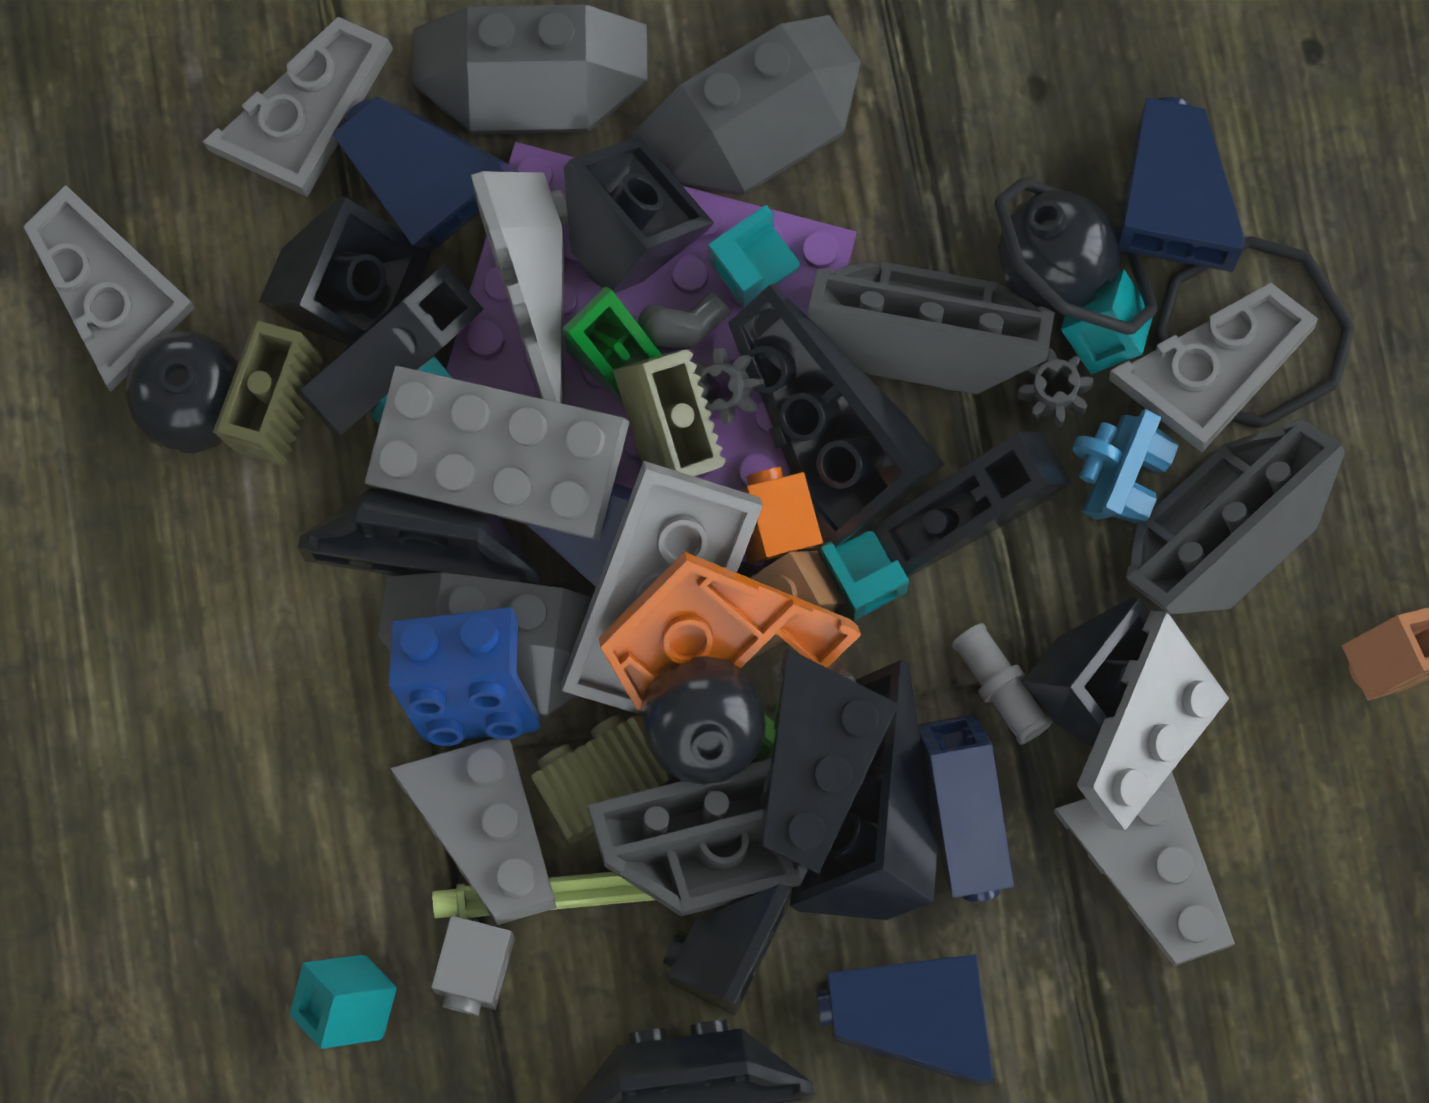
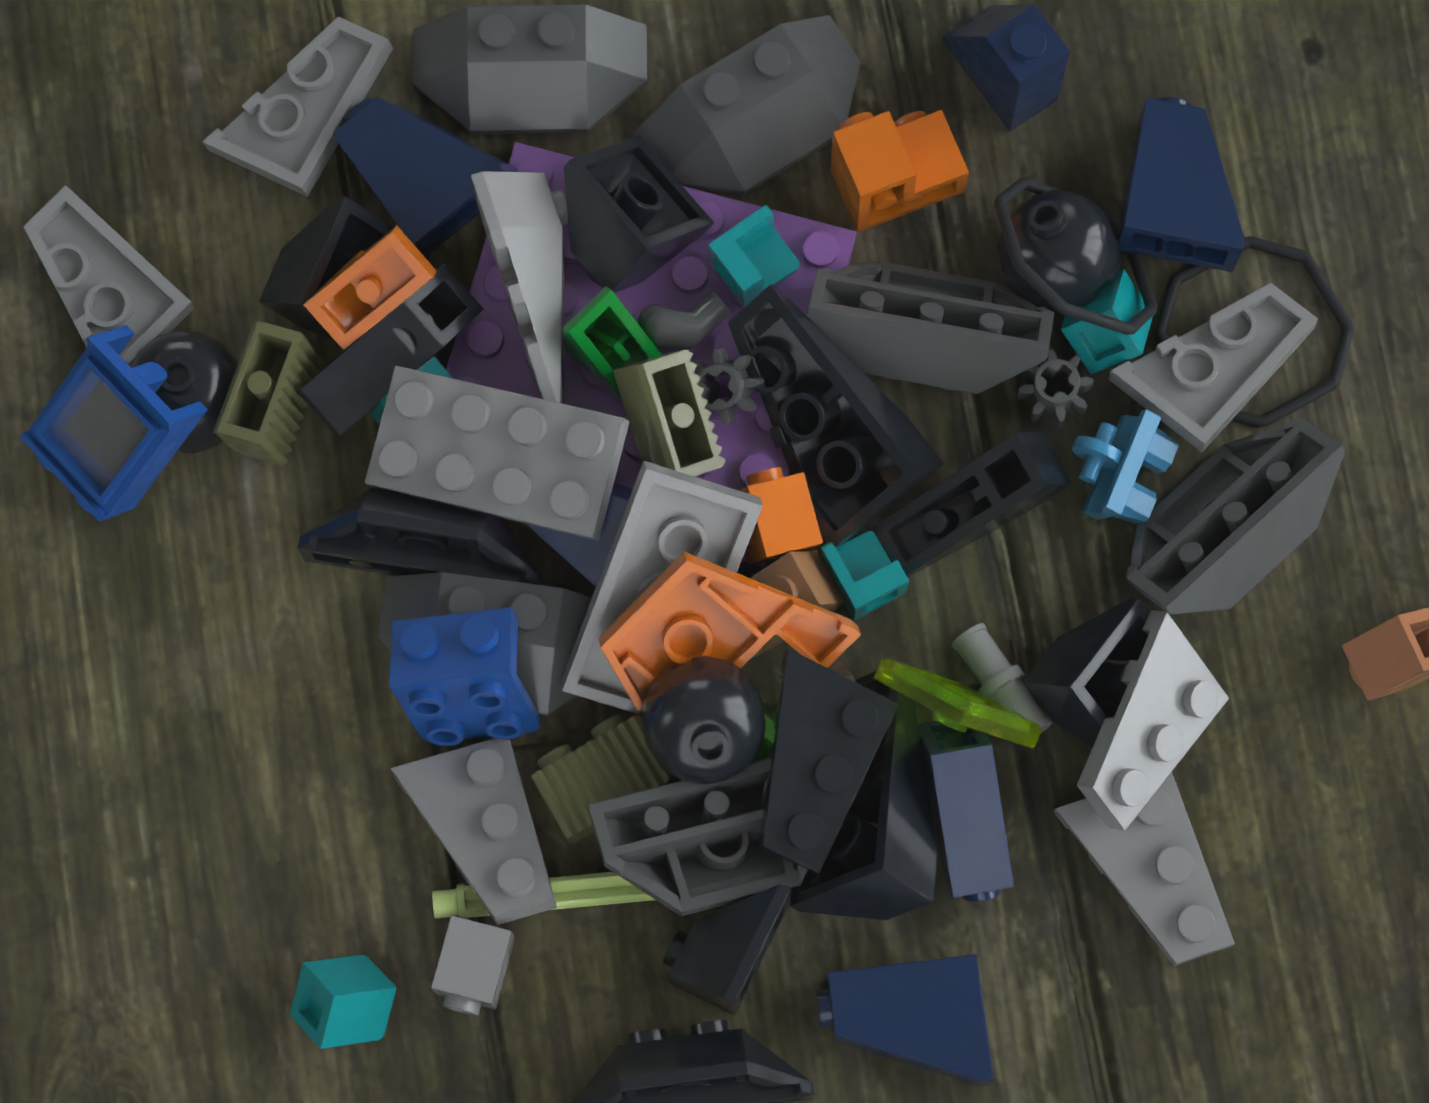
none -> blue window [20,325,208,522]
none -> orange slope [304,225,437,350]
none -> orange brick [830,110,969,233]
none -> clear neon green plate [874,657,1043,749]
none -> dark blue slope [942,4,1070,132]

